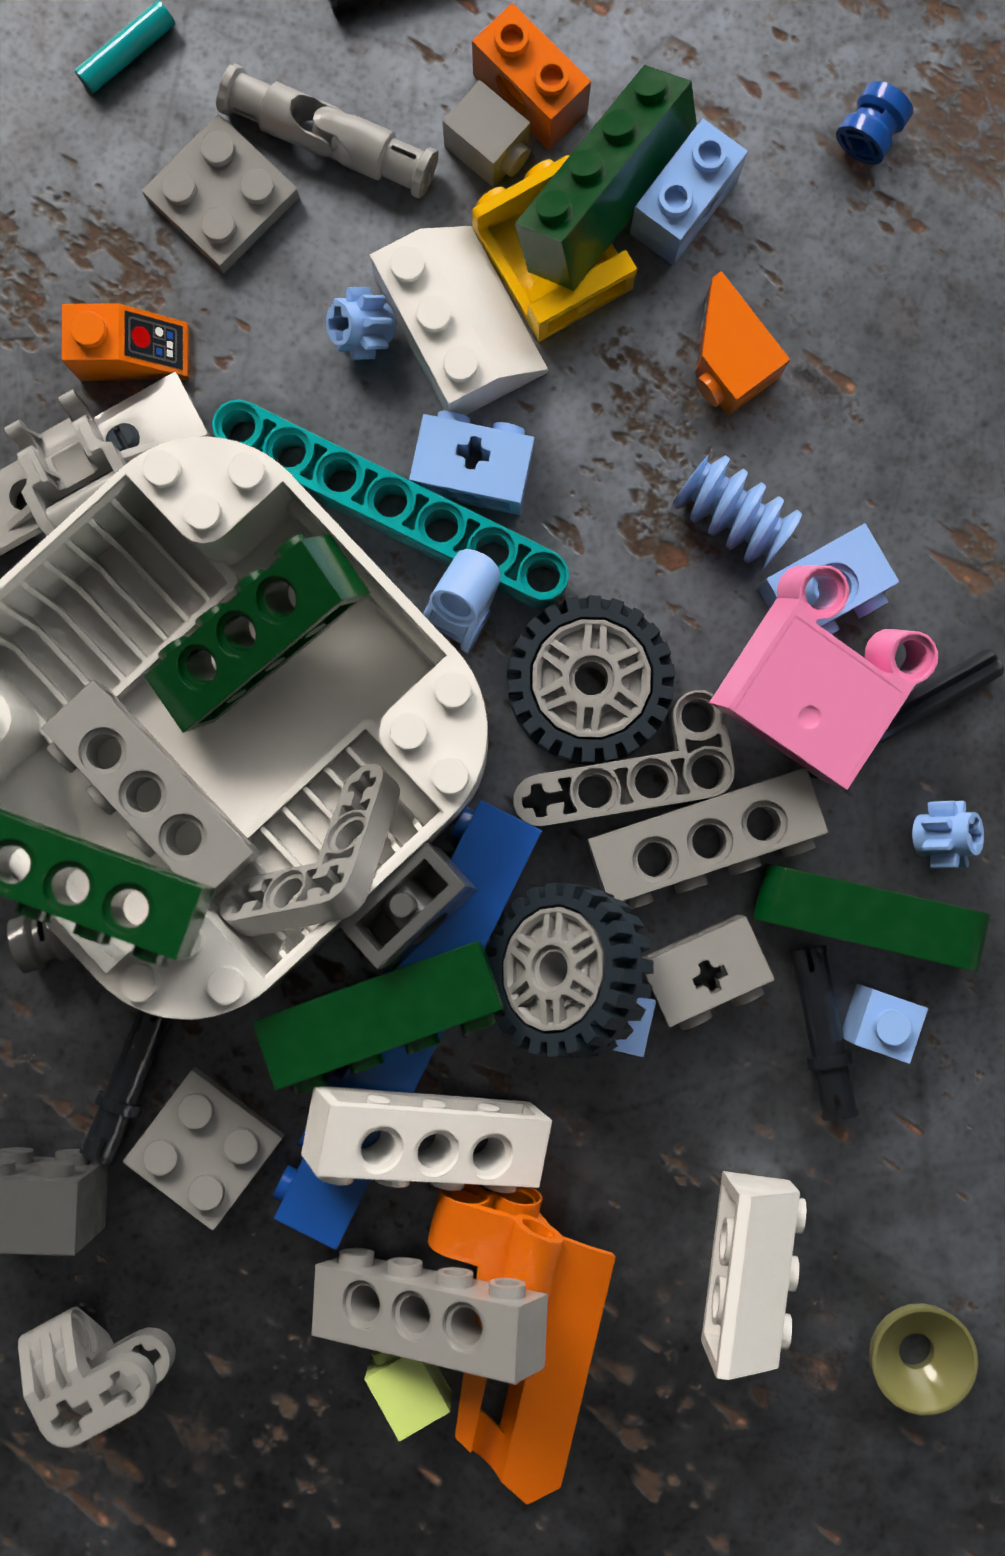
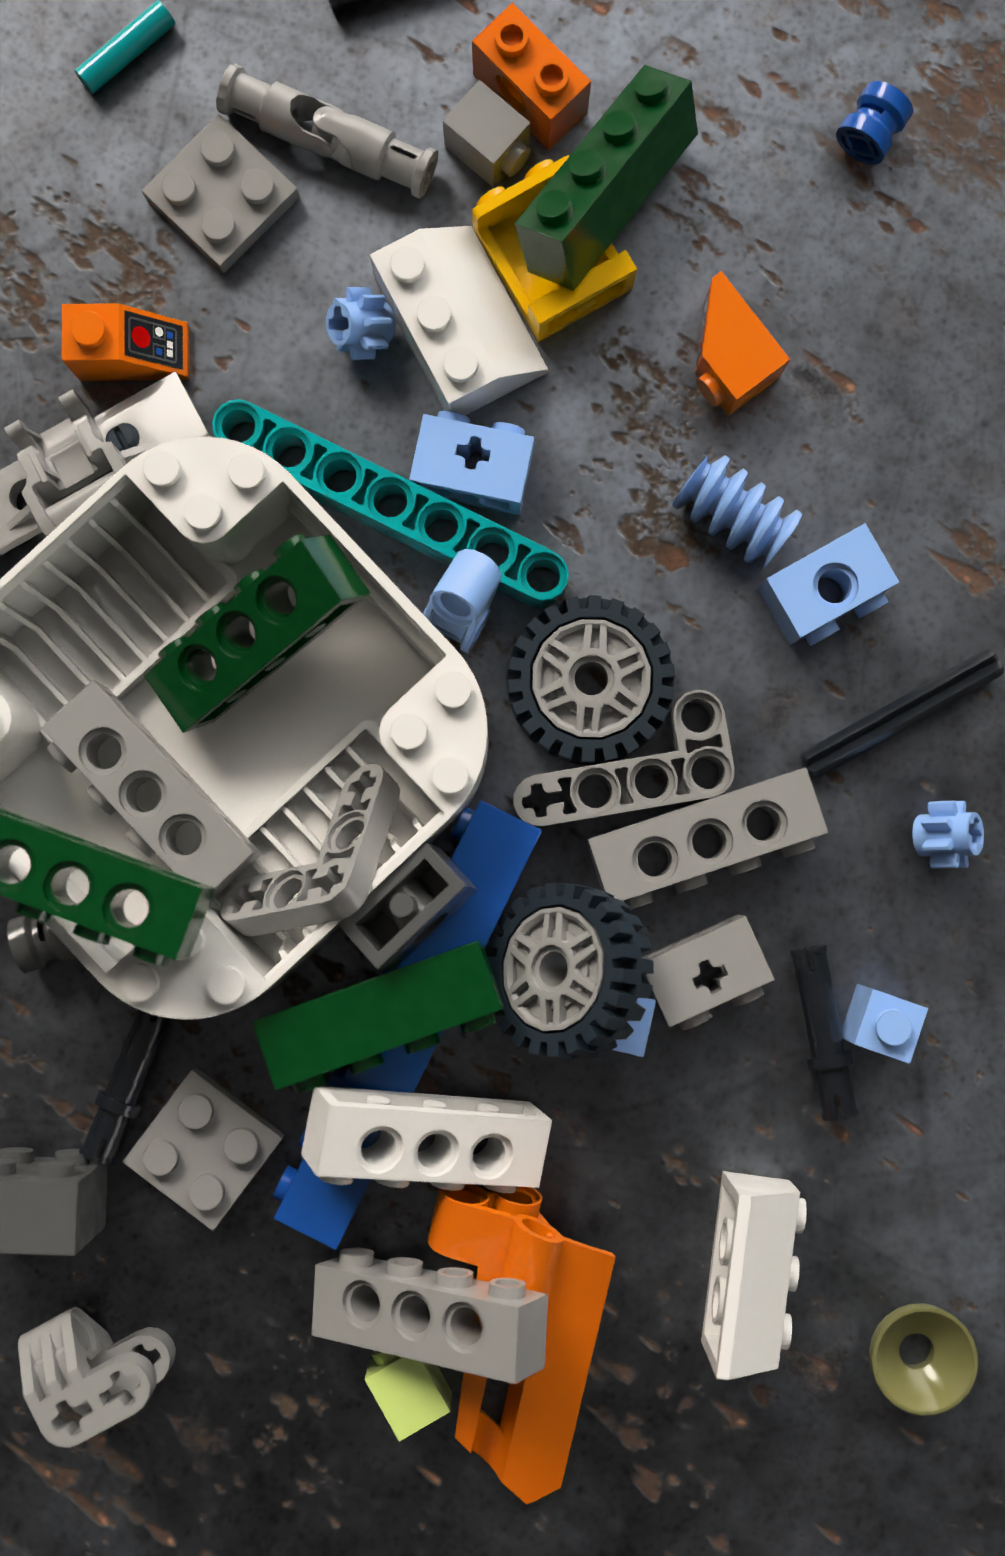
light blue brick [630,118,748,266] -> none
bright pink piece [709,565,938,790] -> none
dark green beam [753,864,991,972] -> none

